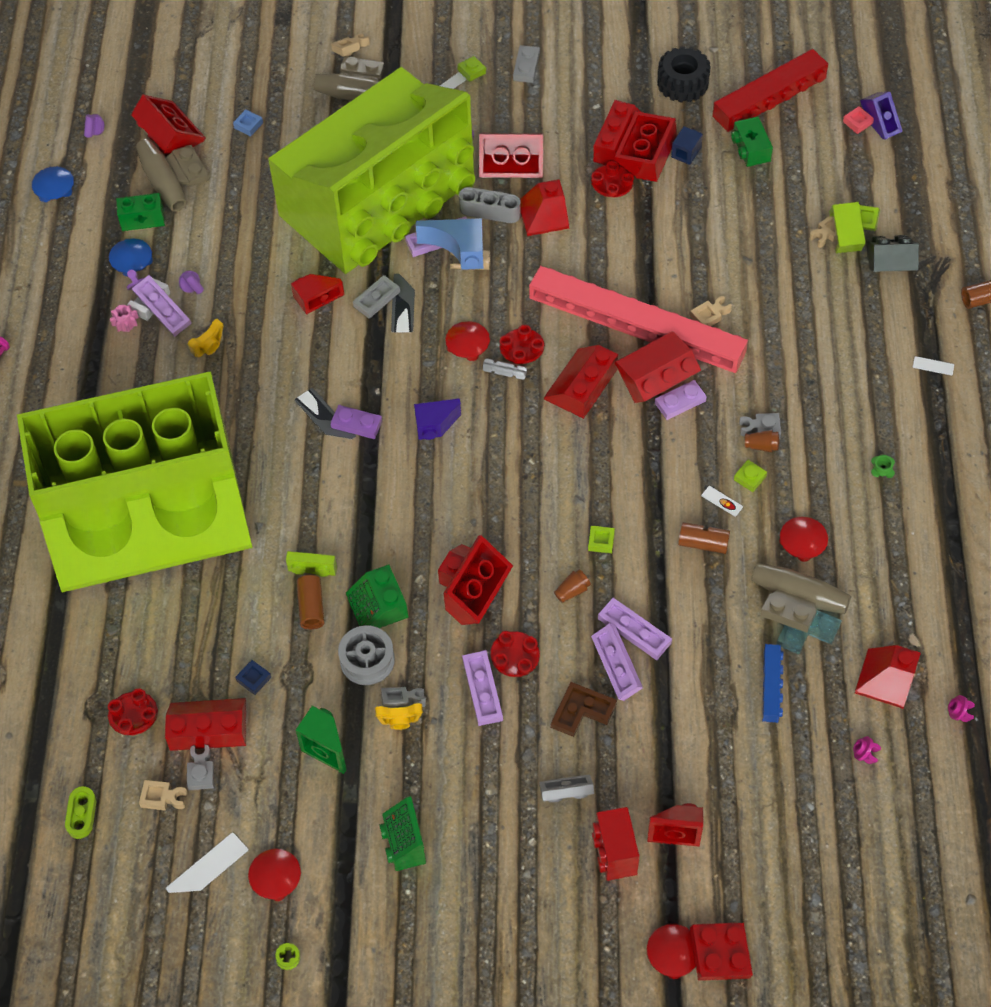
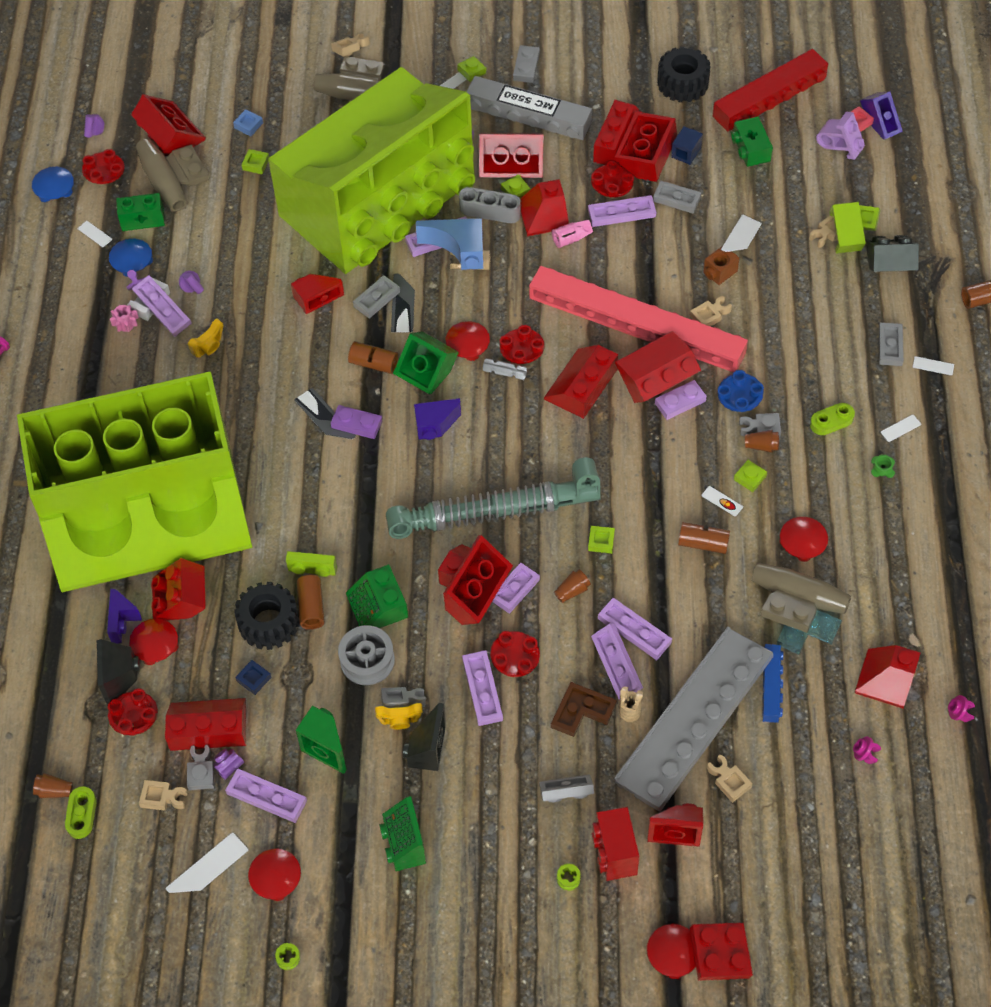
none -> dark orange cone [33,773,73,798]
none -> white sticker [77,221,112,247]
none -> red dish [82,149,125,184]
none -> pearl dark grey slope [96,639,140,706]
none -> dark purple slope [107,589,142,643]
none -> red dish [129,619,179,665]
none -> red slope [151,558,206,621]
none -> medium lavender plate [213,749,244,780]
none -> lavender plate [225,768,307,823]
none -> black tyre [234,582,299,650]
none -> lime plate [242,149,269,174]
none -> dark orange pin [348,341,399,374]
none -> sand green piece [386,457,601,539]
none -> green slope [393,332,459,395]
none -> pearl dark grey slope [403,703,446,771]
none -> light grey brick [467,76,592,140]
none -> lavender plate [492,563,540,614]
none -> lime plate [501,175,530,199]
none -> bright pink hinge [552,220,593,248]
none -> lime bush [557,863,581,891]
none -> lavender plate [588,195,656,227]
none -> light grey plate [614,627,773,812]
none -> tan hinge [619,686,643,723]
none -> light grey plate [653,181,701,214]
none -> dark orange brick [703,246,740,285]
none -> tan plate [707,755,753,803]
none -> blue dish [717,370,764,412]
none -> white sticker [721,215,762,252]
none -> lime plate [810,403,855,435]
none -> lavender pin [816,112,865,159]
none -> light grey plate [879,323,903,366]
none -> white sticker [881,415,921,442]

